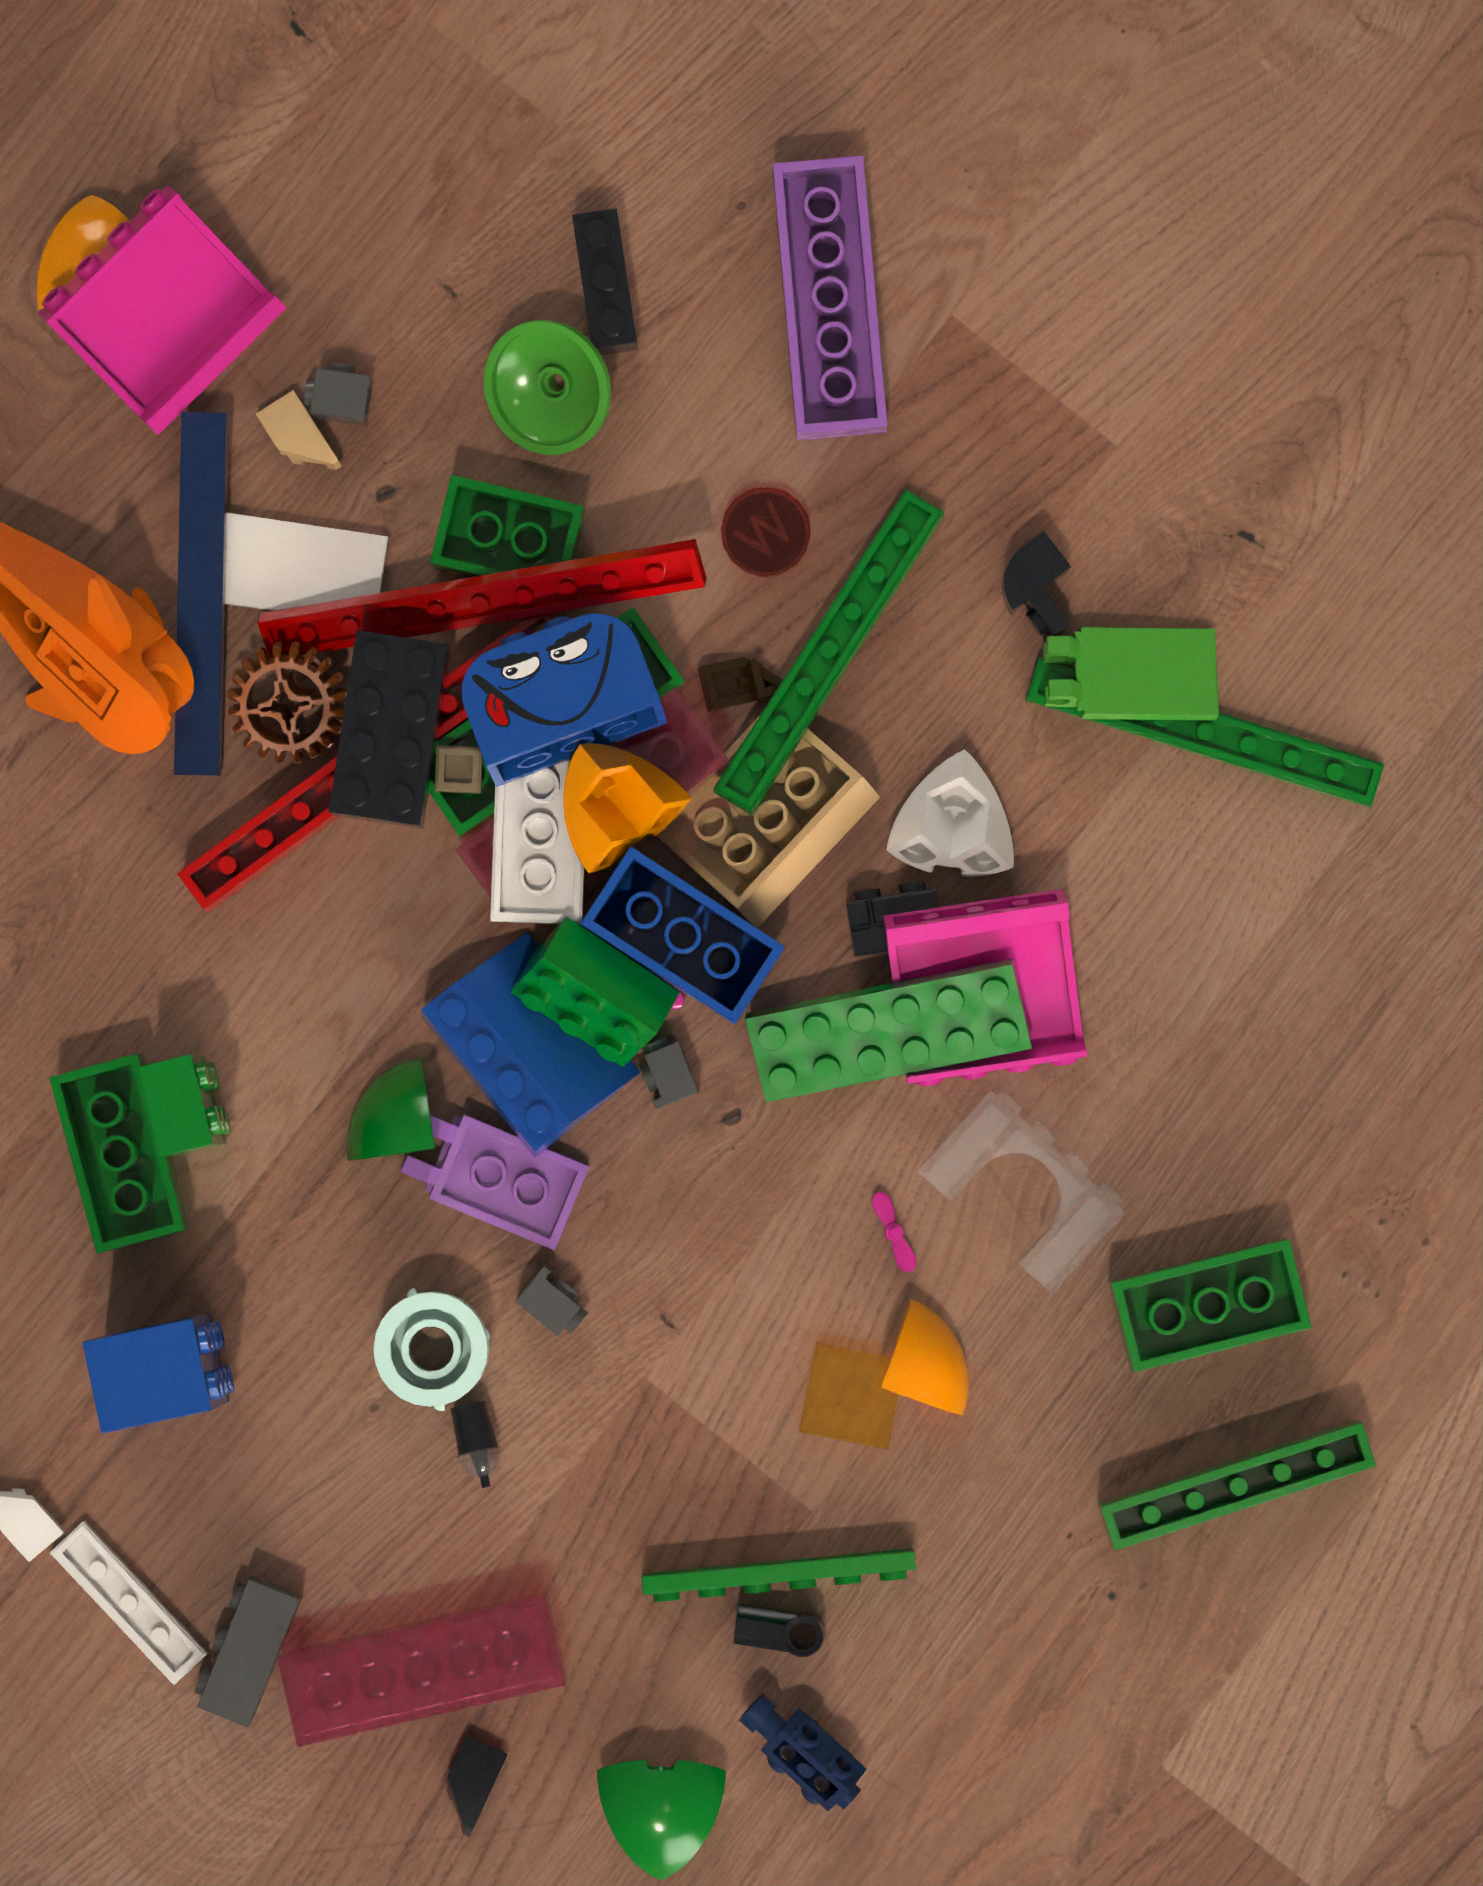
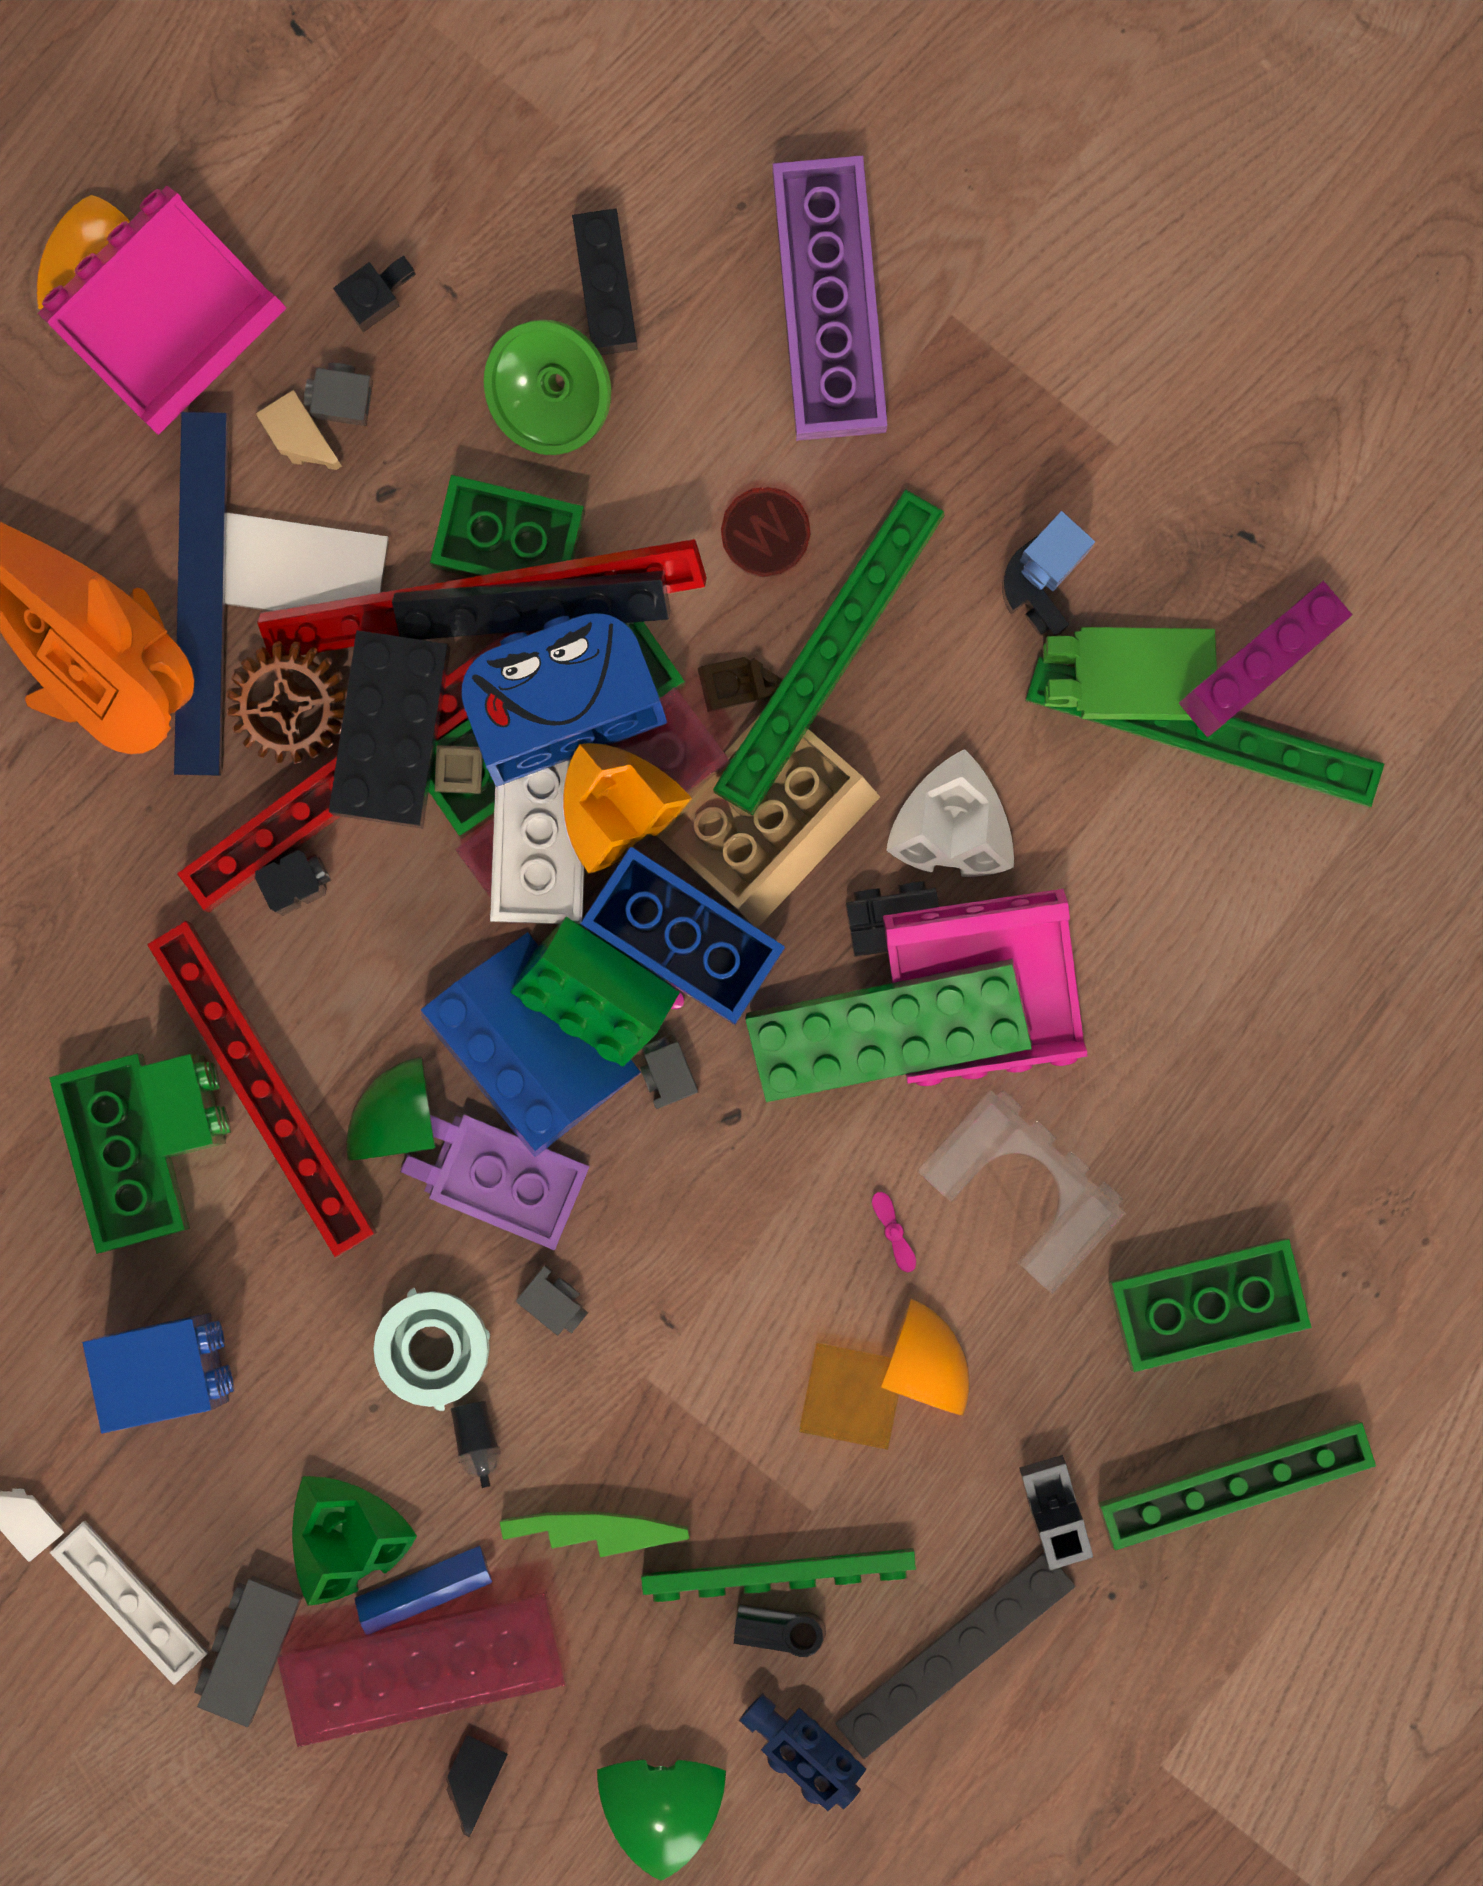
none -> red brick [147,921,378,1257]
none -> black brick [255,850,331,916]
none -> green brick [292,1476,417,1606]
none -> black brick [333,256,416,333]
none -> blue tile [354,1546,492,1635]
none -> black plate [392,571,671,640]
none -> bright green slope [499,1511,690,1557]
none -> black plate [835,1552,1076,1759]
none -> black brick [1019,1455,1093,1570]
none -> medium blue brick [1020,511,1095,591]
none -> magenta brick [1179,580,1353,738]

